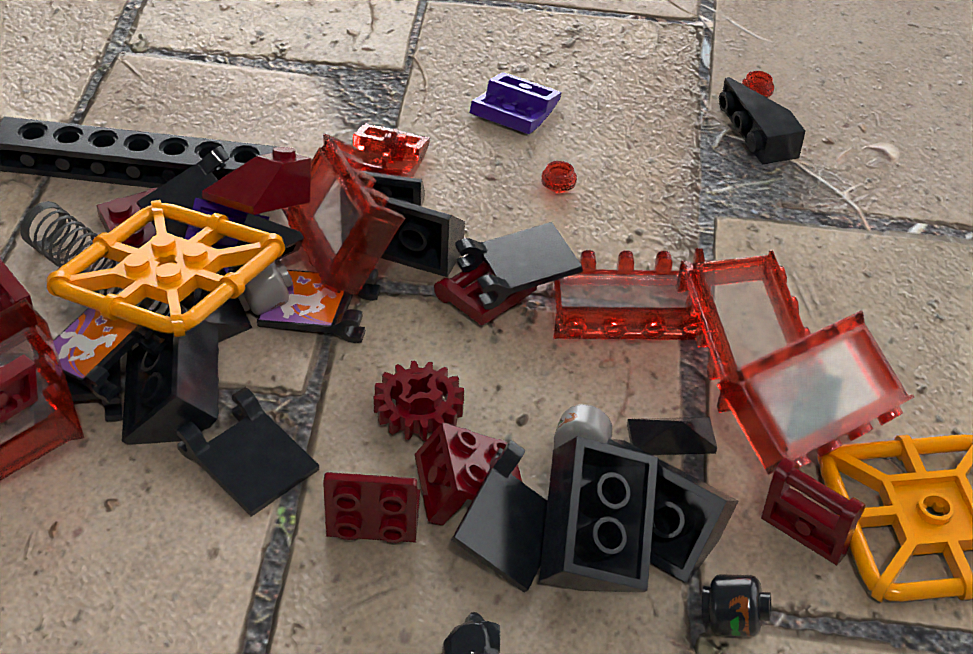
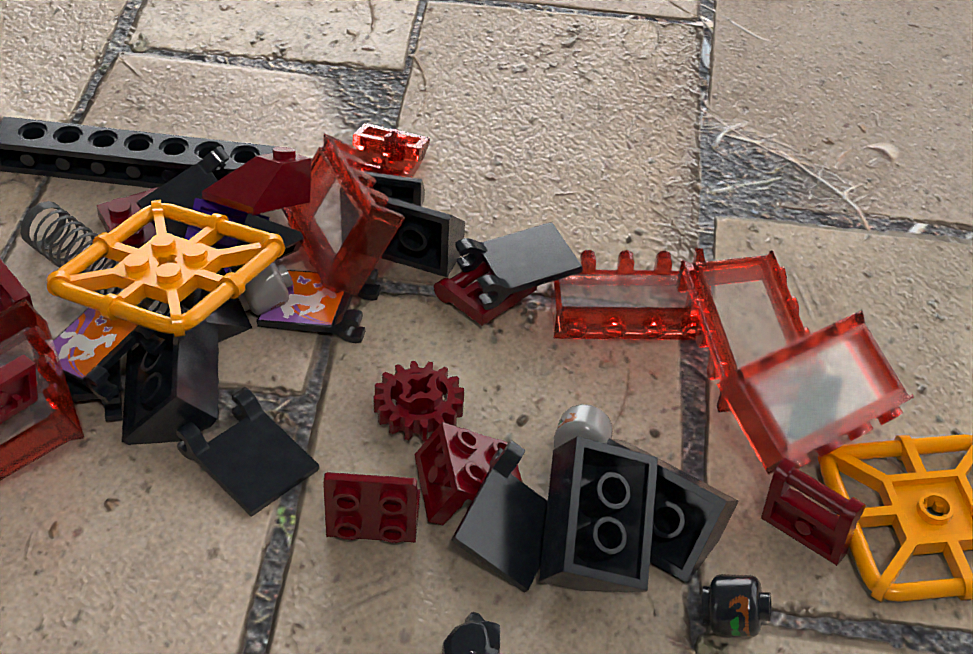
dark purple slope [469,72,562,134] -> none
clear red plate [541,161,577,193] -> none
black slope [627,417,717,455] -> none
black slope [719,77,806,165] -> none
clear red plate [742,71,775,98] -> none

